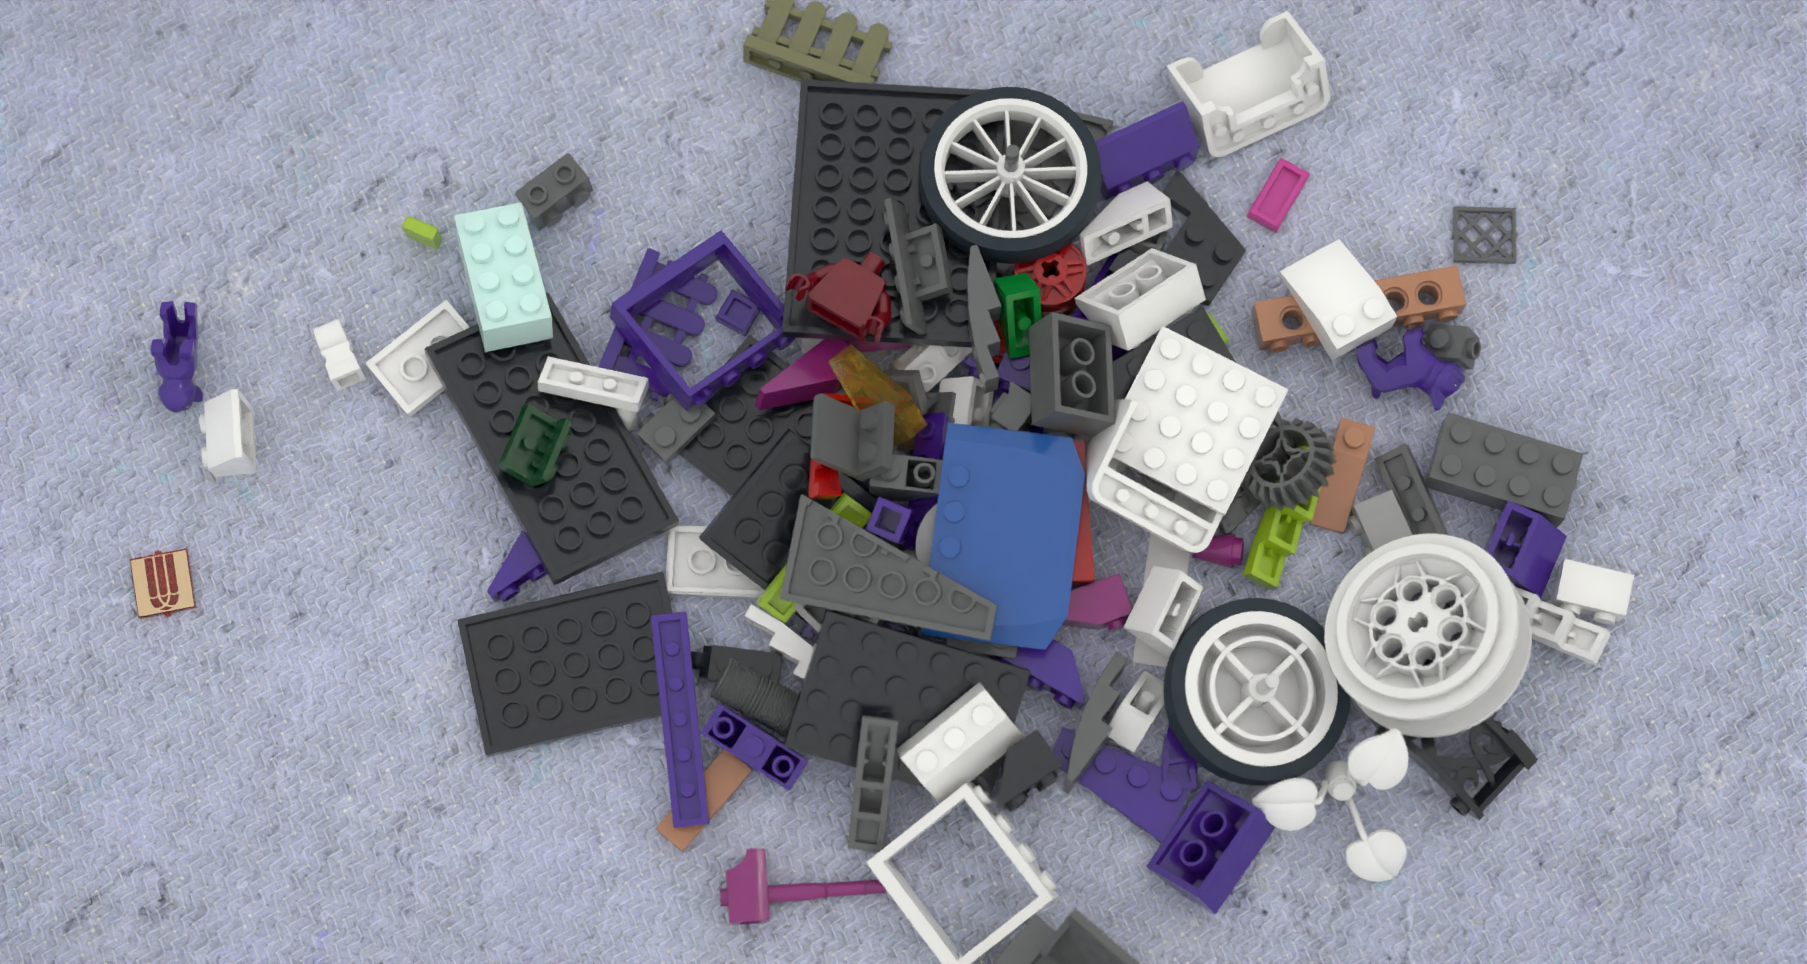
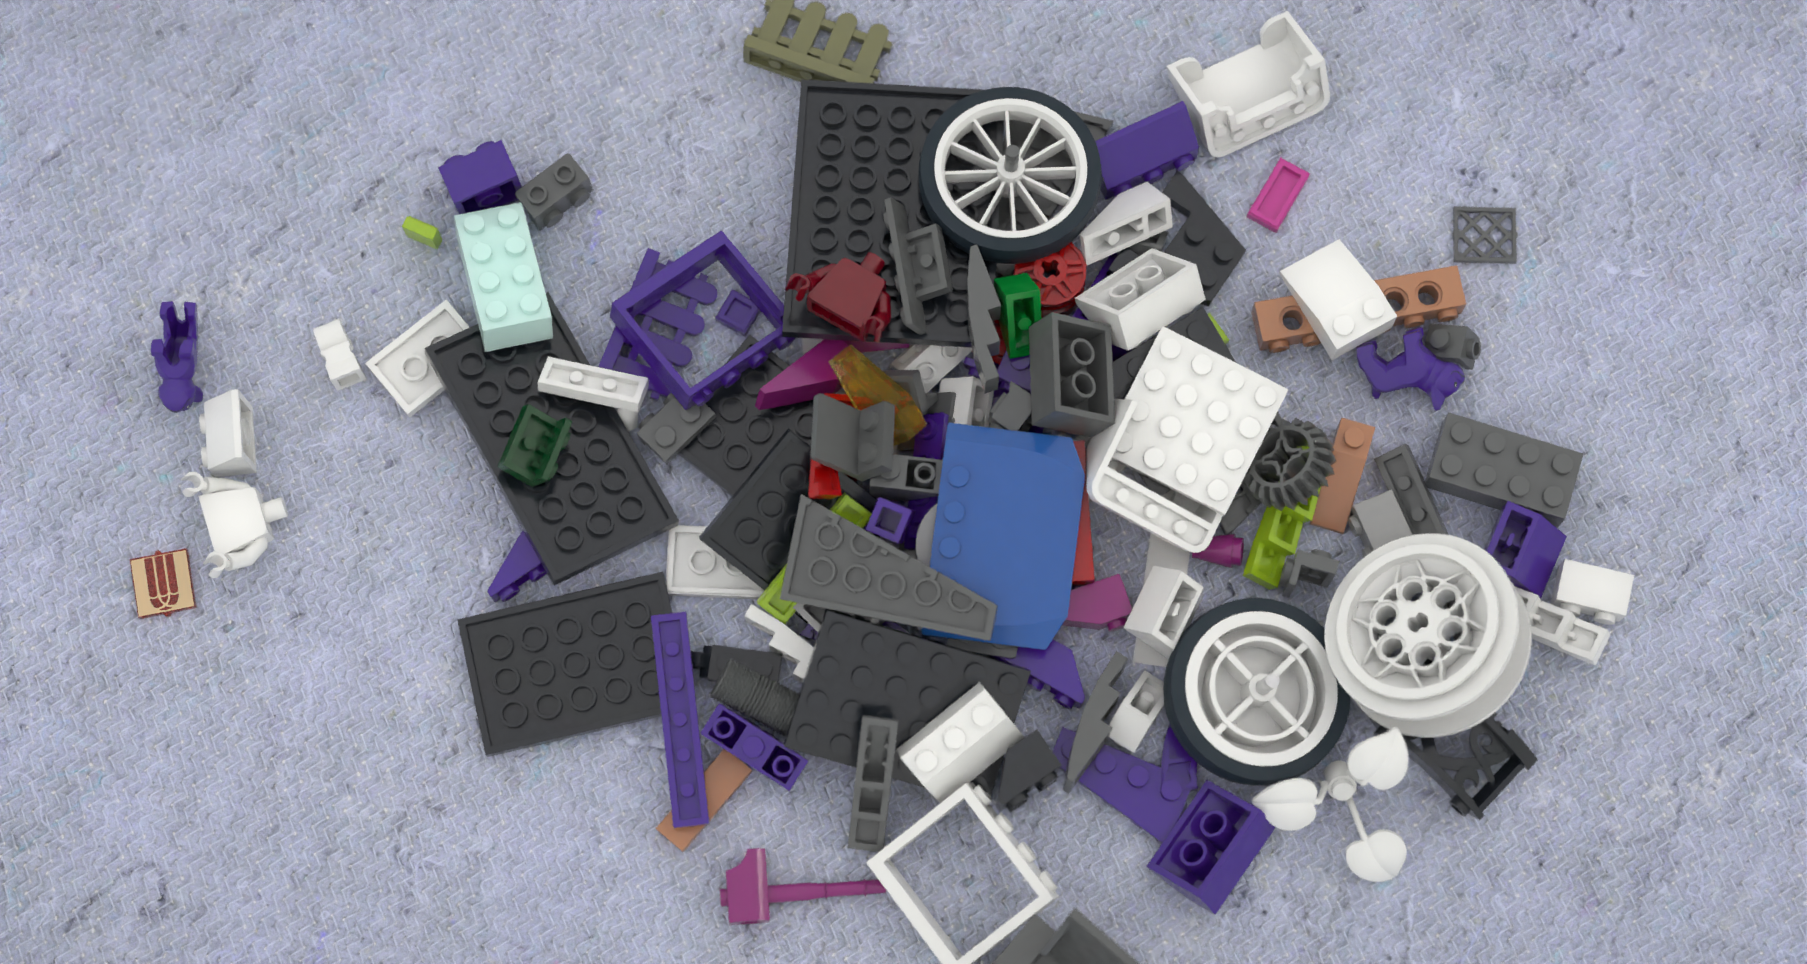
none -> white torso [181,472,288,578]
none -> dark purple brick [438,140,522,214]
none -> dark grey bracket [1278,549,1339,598]

